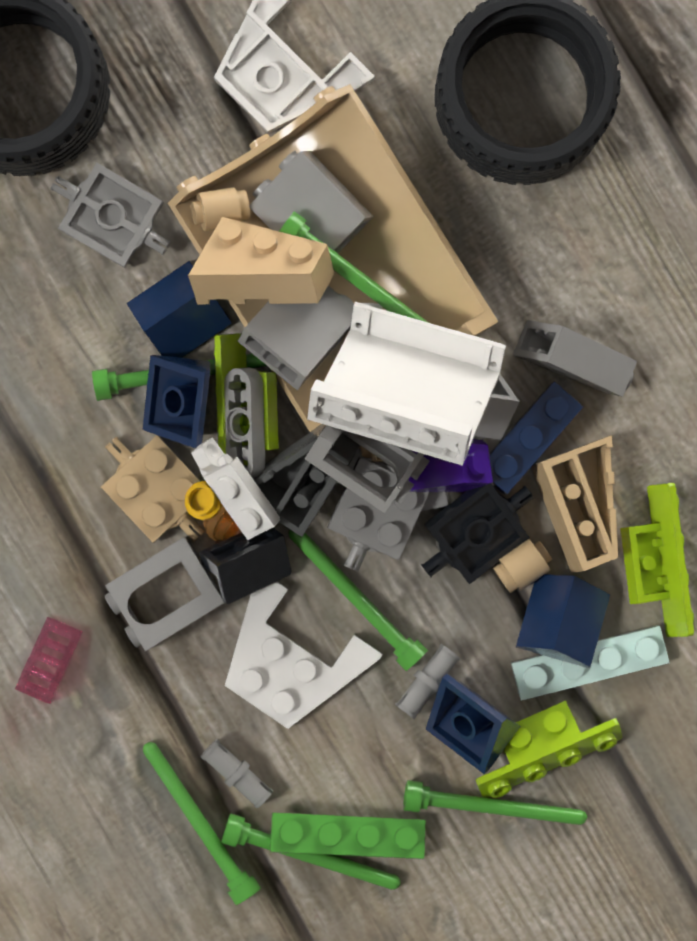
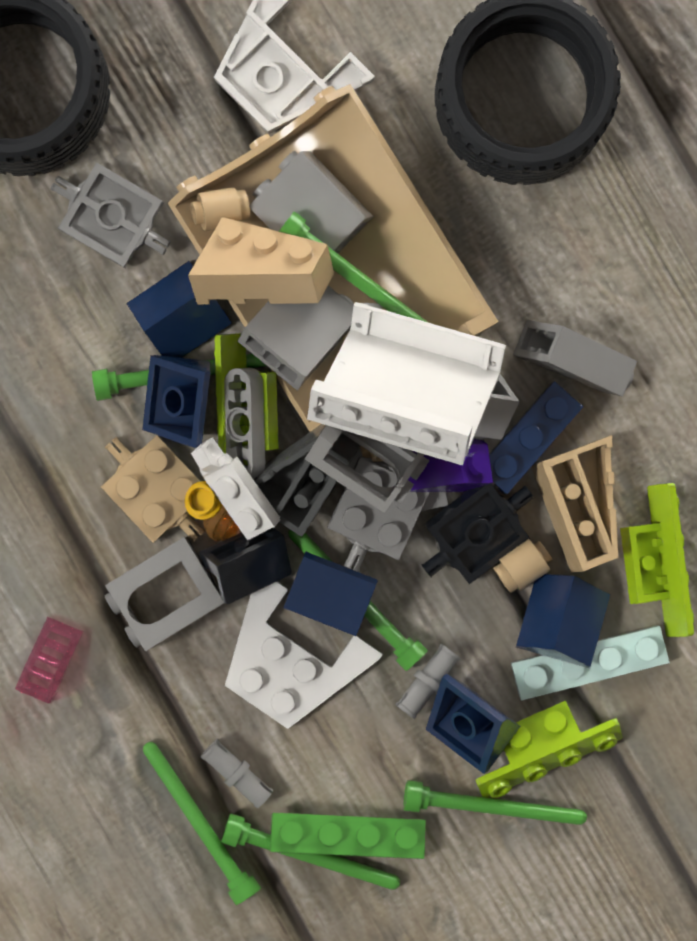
none -> dark blue slope [283,552,378,636]

